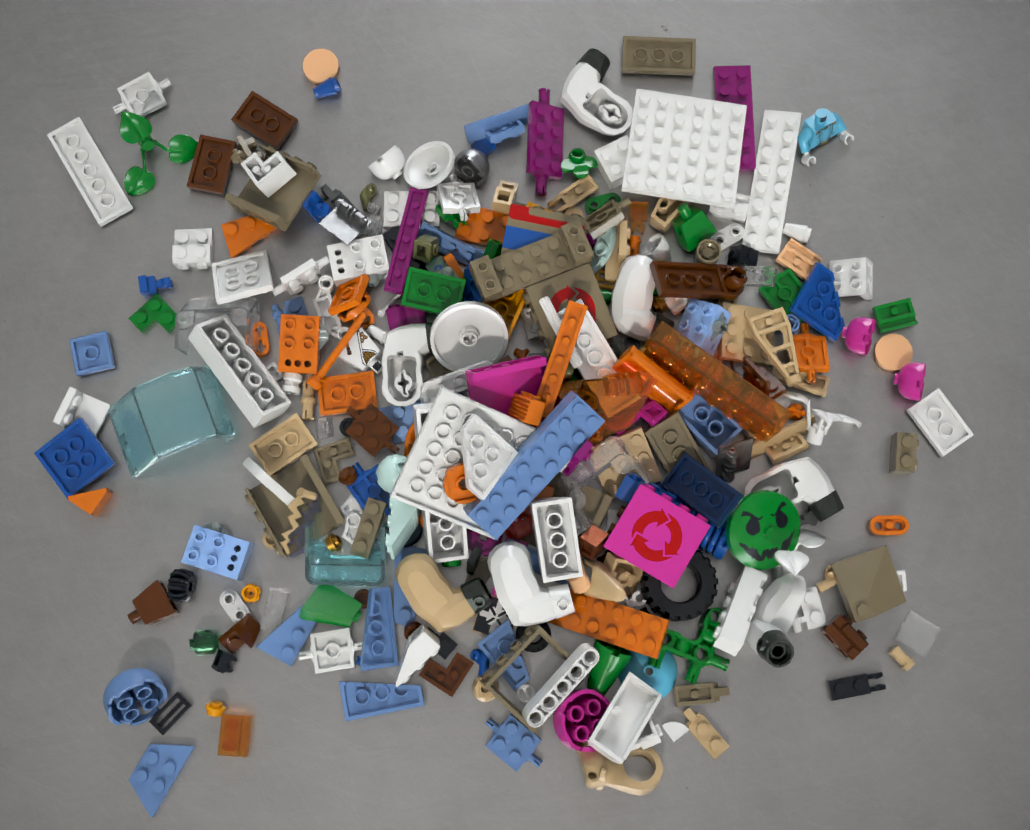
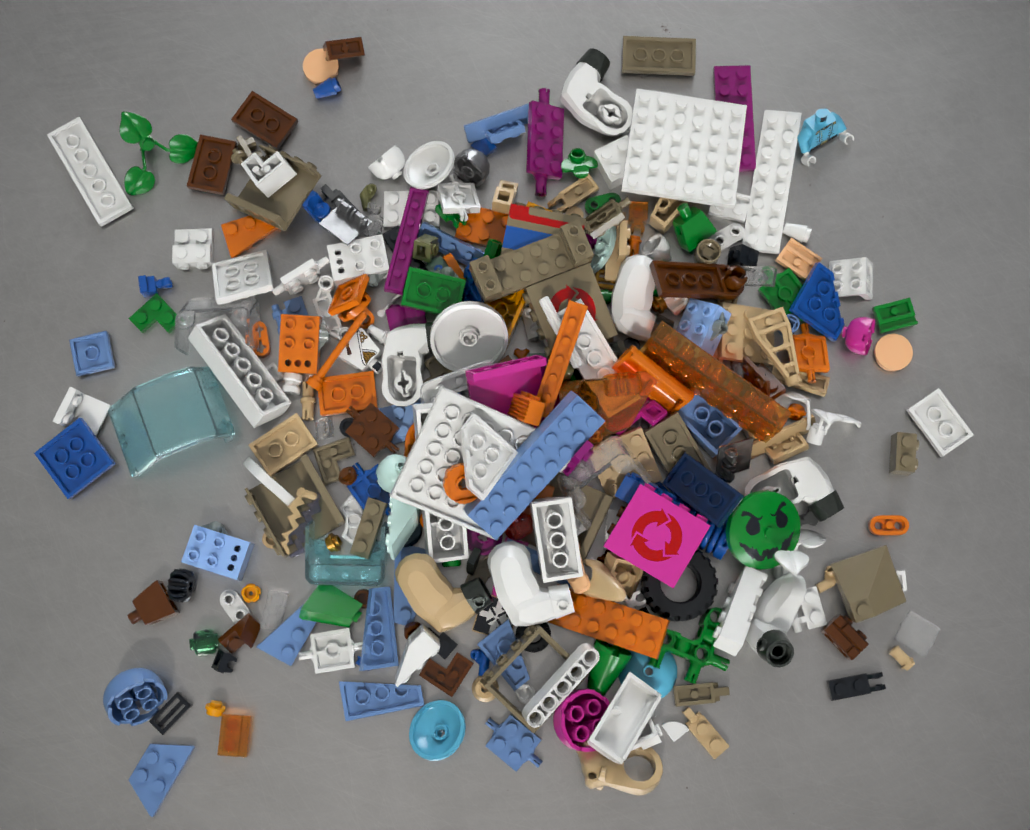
orange slope [68,488,113,517] -> none
white plate [112,72,172,117] -> none
copper panel [578,525,609,561] -> none
dark pink cylinder [894,362,926,401] -> none
none -> reddish brown hinge [323,37,365,61]
none -> medium azure dish [409,700,466,761]

